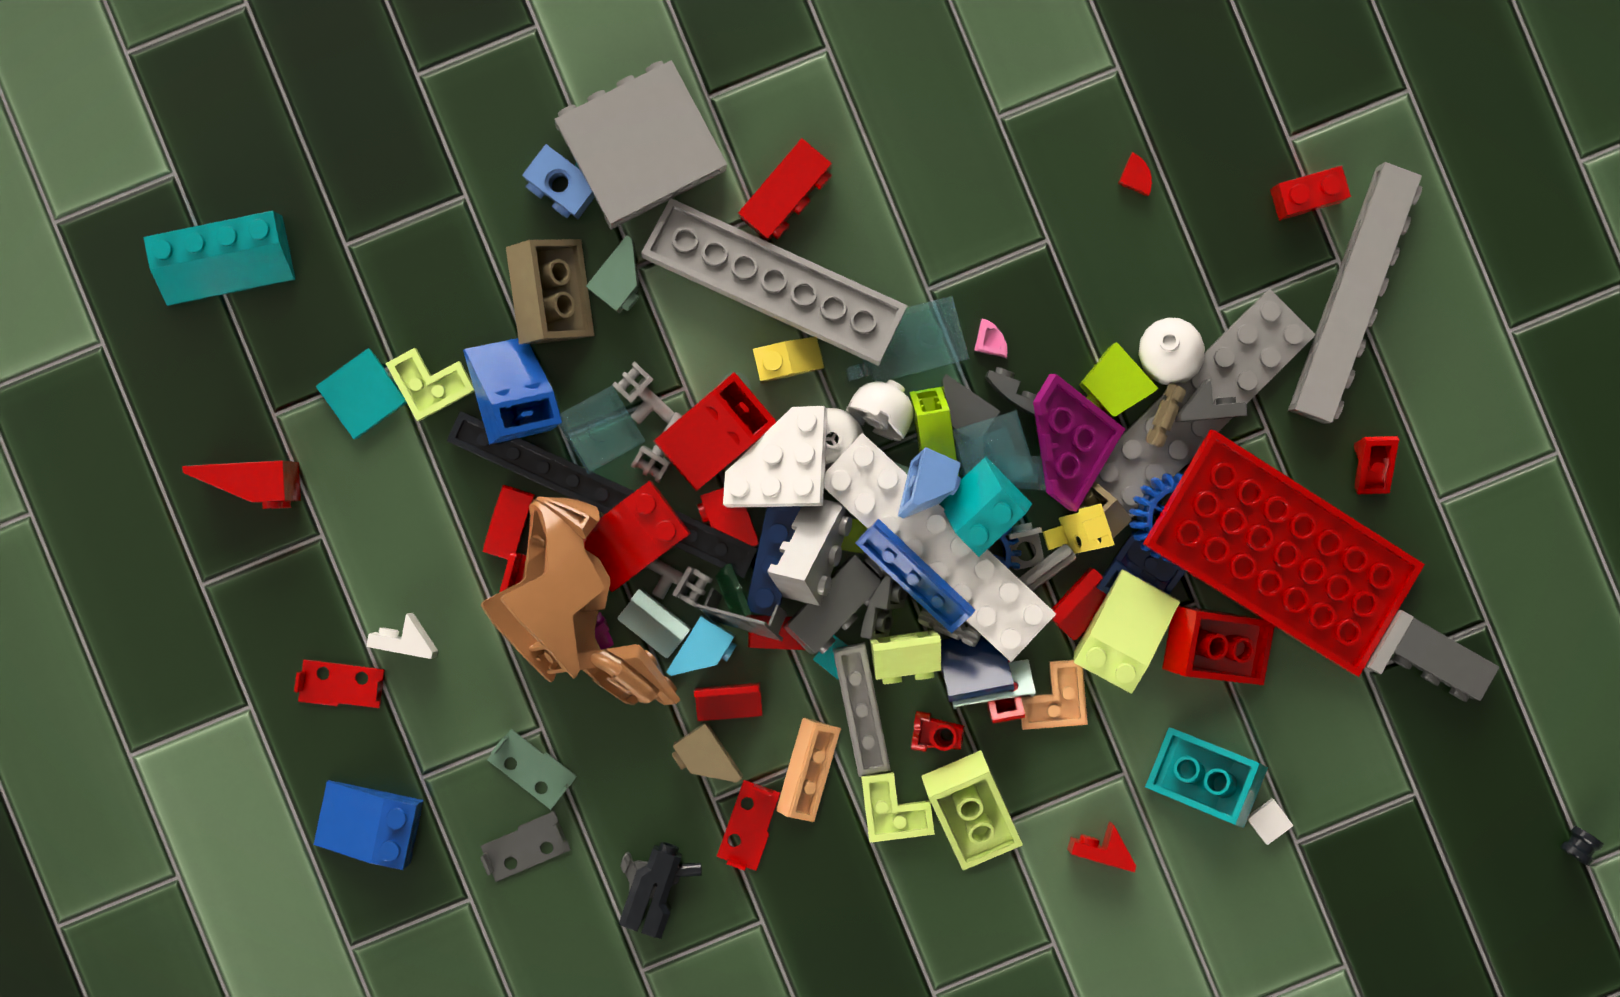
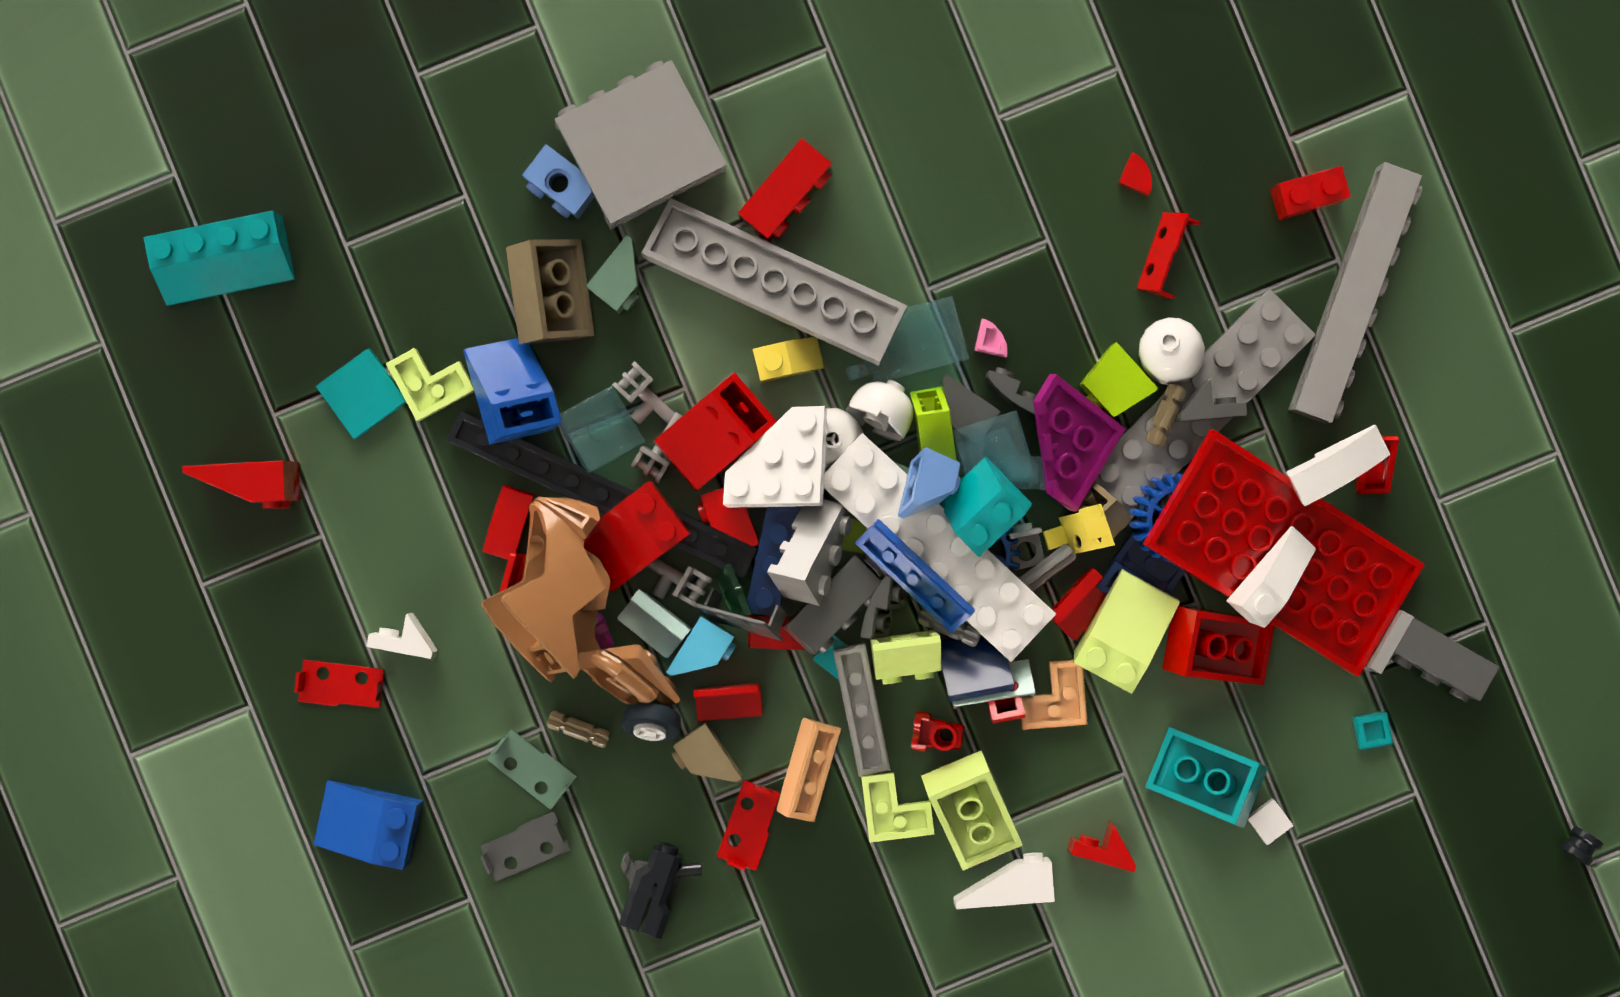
none -> dark tan axle [547,711,610,748]
none -> black wheel [622,703,681,741]
none -> white slope [953,852,1055,909]
none -> red piece [1137,212,1201,299]
none -> white slope [1227,526,1316,628]
none -> white slope [1286,425,1390,506]
none -> teal tile [1352,711,1393,750]

